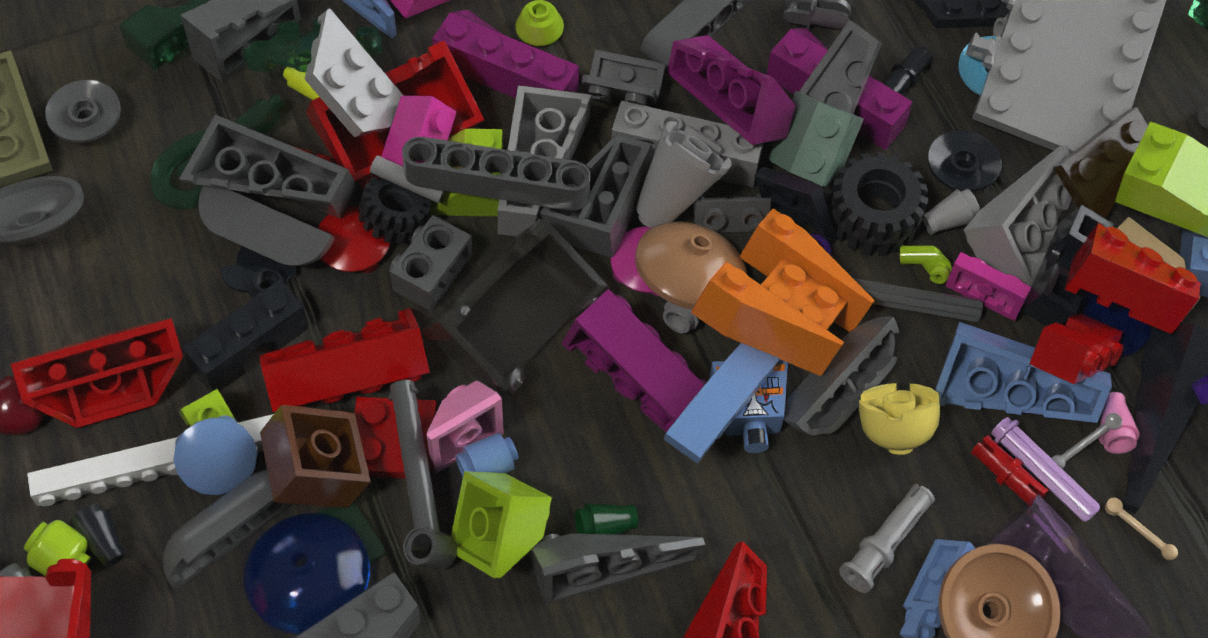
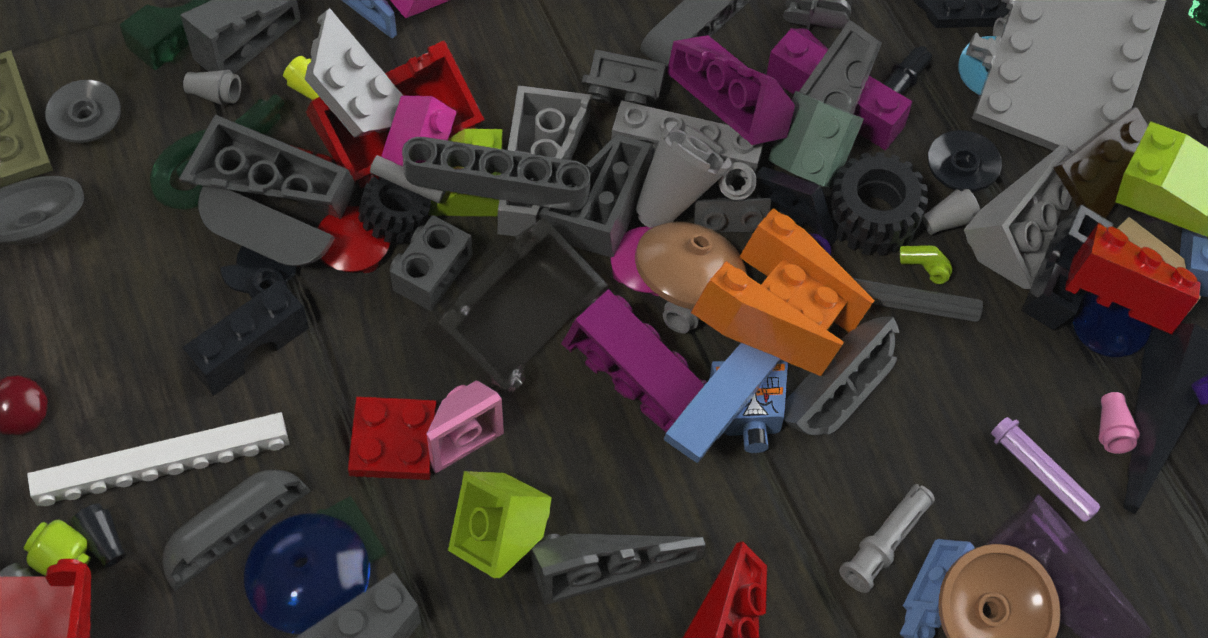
red wedge [10,318,183,428] -> none
medium blue dish [173,415,257,495] -> none
lime bracket [179,389,235,426] -> none
clear green plant [243,18,383,72] -> none
red wedge [259,308,430,412] -> none
reddish brown brick [260,405,371,508] -> none
dark grey piece [388,380,457,570] -> none
magenta wedge [432,10,579,98] -> none
medium blue brick [455,432,519,477] -> none
lime cone [515,0,564,46] -> none
dark green cone [575,503,638,535] -> none
light yellow cylinder [859,383,940,455] -> none
medium blue wedge [935,322,1112,423] -> none
dark pink bracket [946,252,1031,321] -> none
red pin [971,435,1049,509] -> none
red arch [1029,313,1123,384] -> none
light grey hinge [1052,413,1123,469] -> none
tan hinge [1105,498,1178,560] -> none
none -> light grey cone [183,70,241,106]
none -> light grey cone [718,162,756,200]

